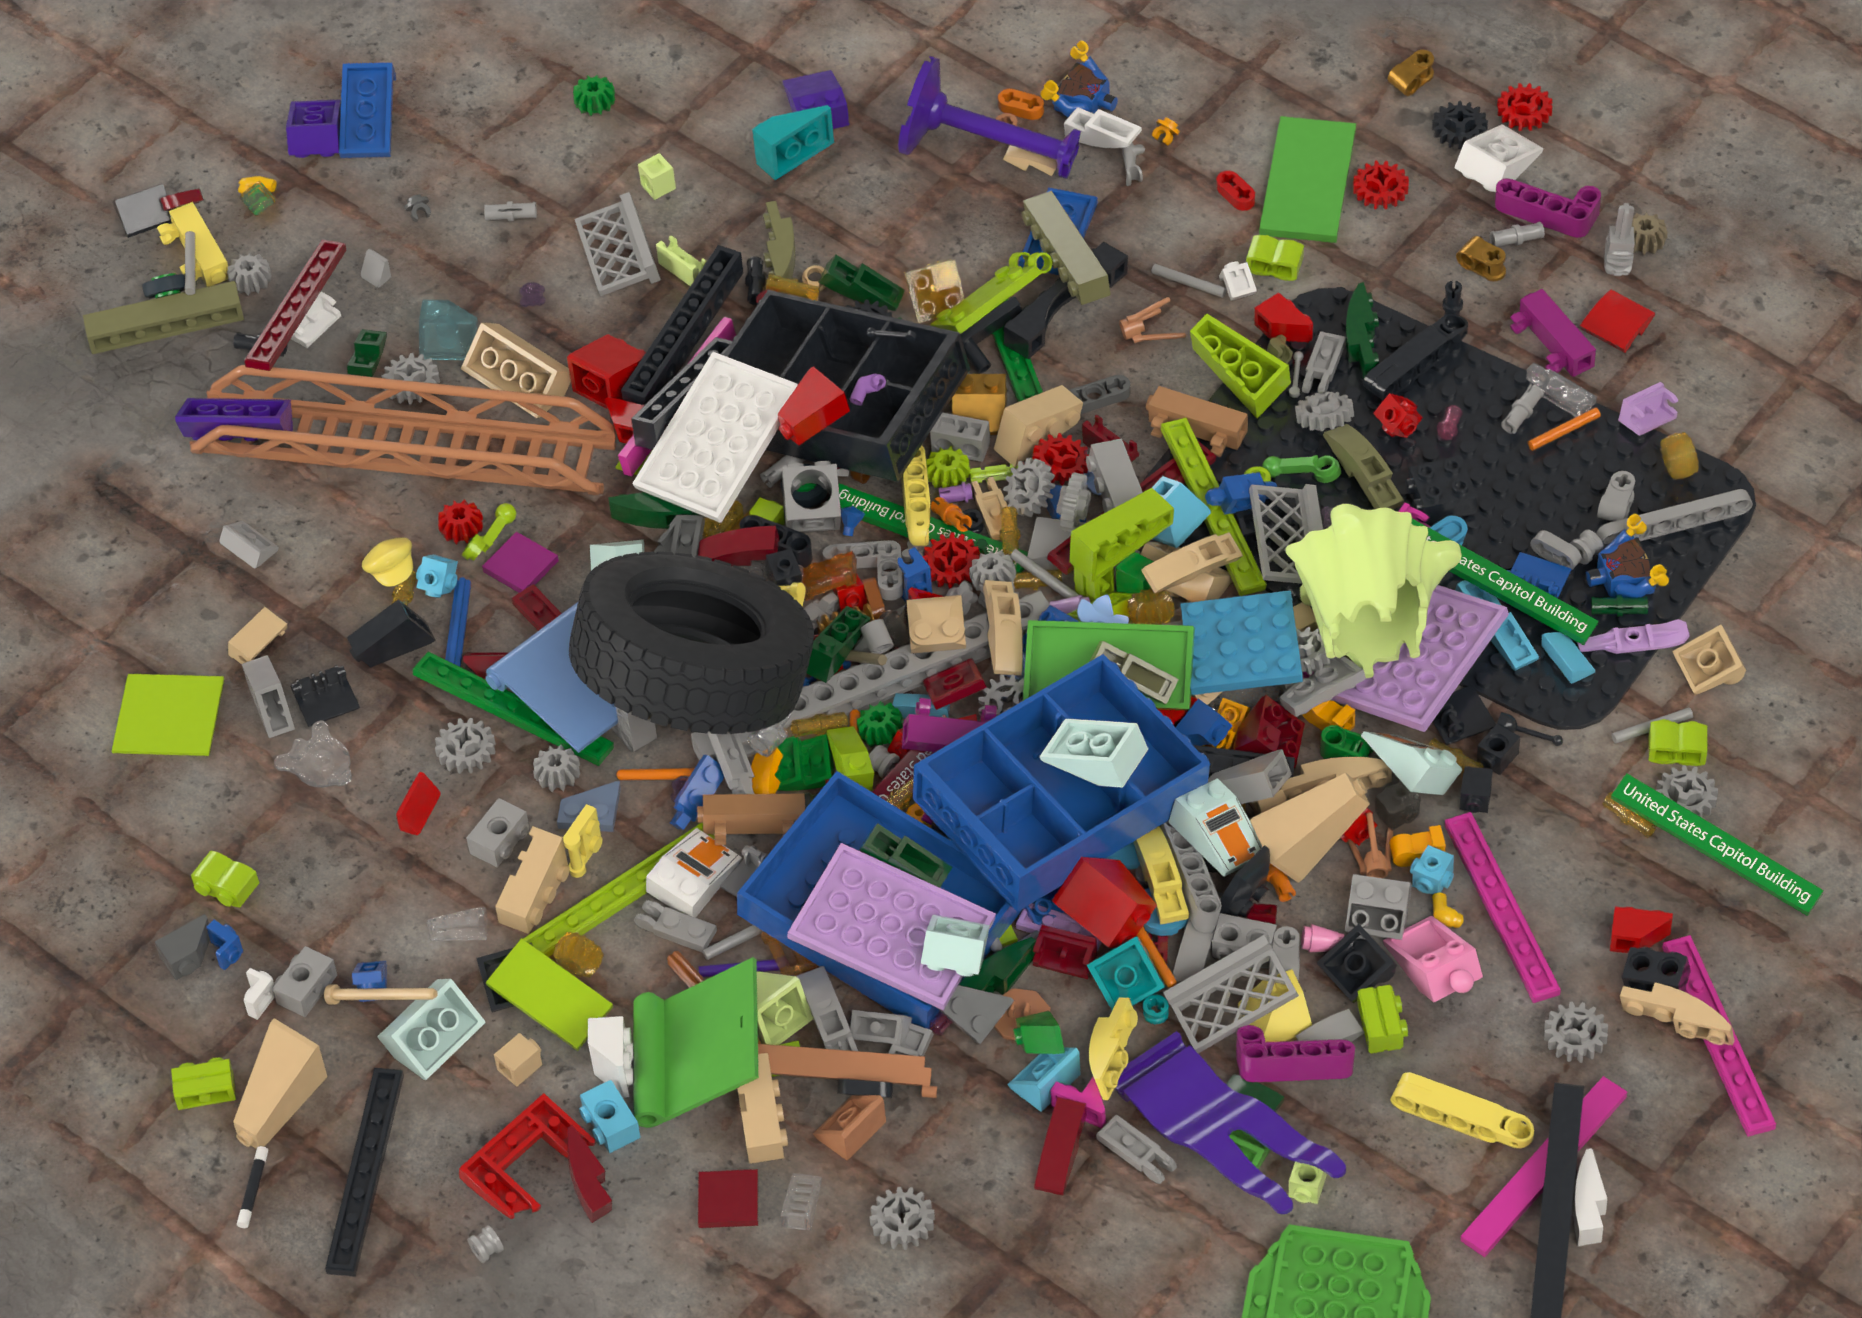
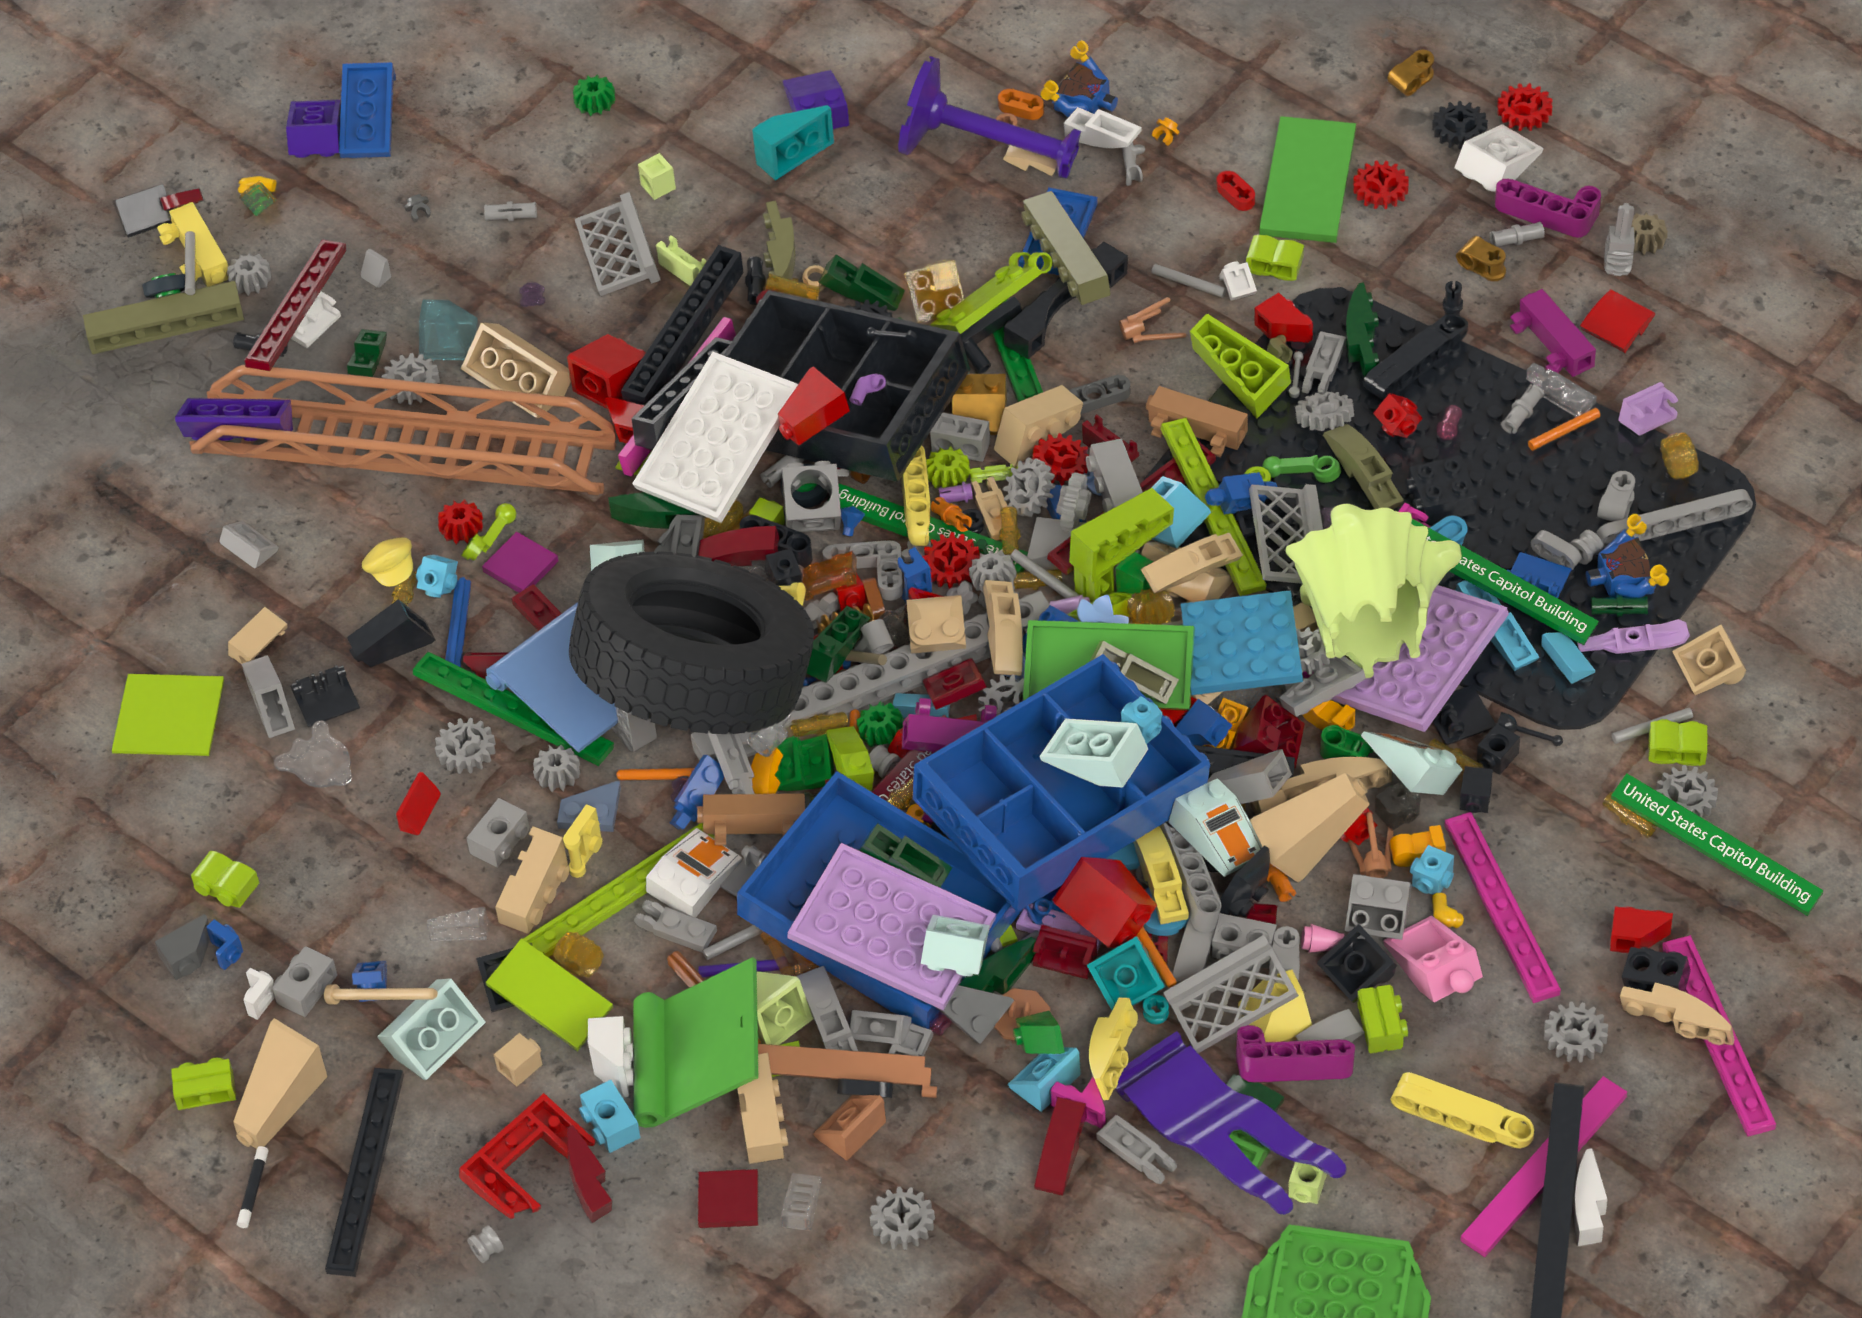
none -> medium azure brick [1121,696,1162,744]

